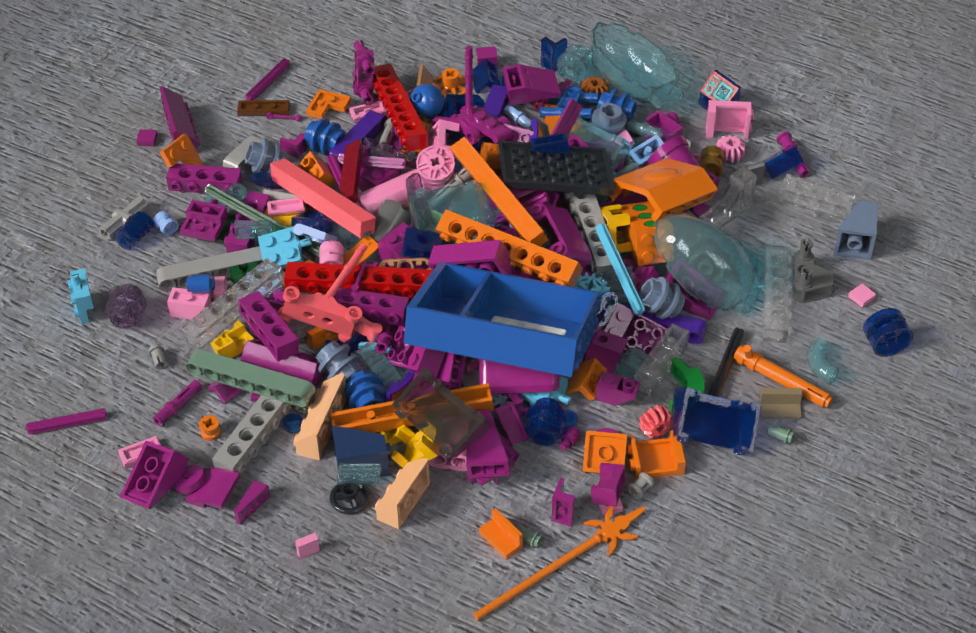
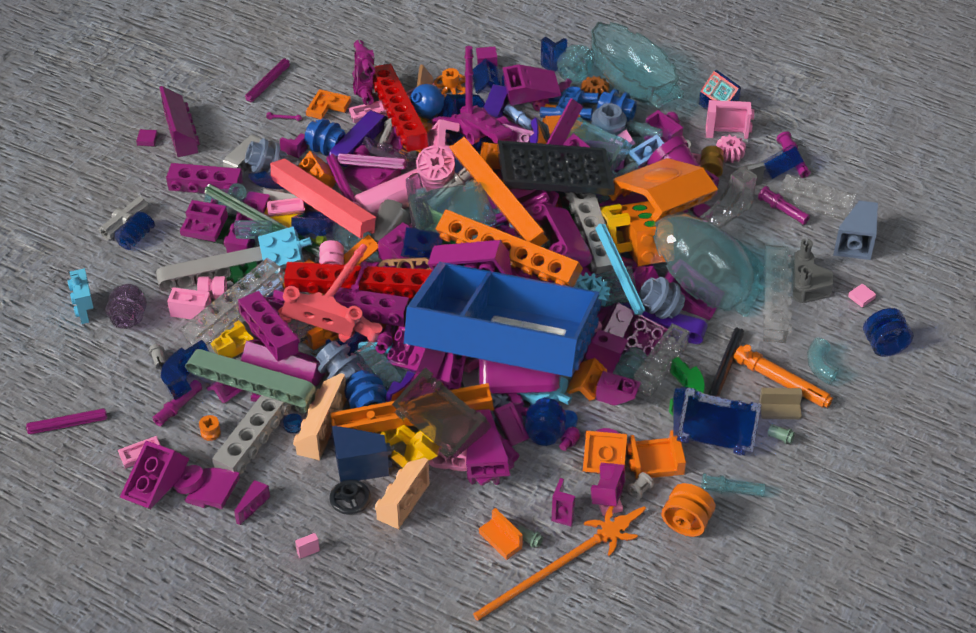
light blue wheel [153,211,179,236] -> none
orange plate [159,134,203,167] -> none
blue brick [186,274,215,294] -> none
reddish brown tile [237,100,290,116] -> none
light blue plate [293,224,337,243] -> none
clear light blue tile [336,464,381,484] -> none
dark red slope [339,139,363,203] -> none
clear blue slope [530,132,570,153] -> none
clear blue beam [597,292,618,326] -> none
coral gear [639,405,674,439] -> none
none -> clear blue arch [161,340,209,400]
none -> orange wheel [661,483,716,537]
none -> clear light blue pin [701,473,765,497]
none -> magenta pin [758,186,810,225]

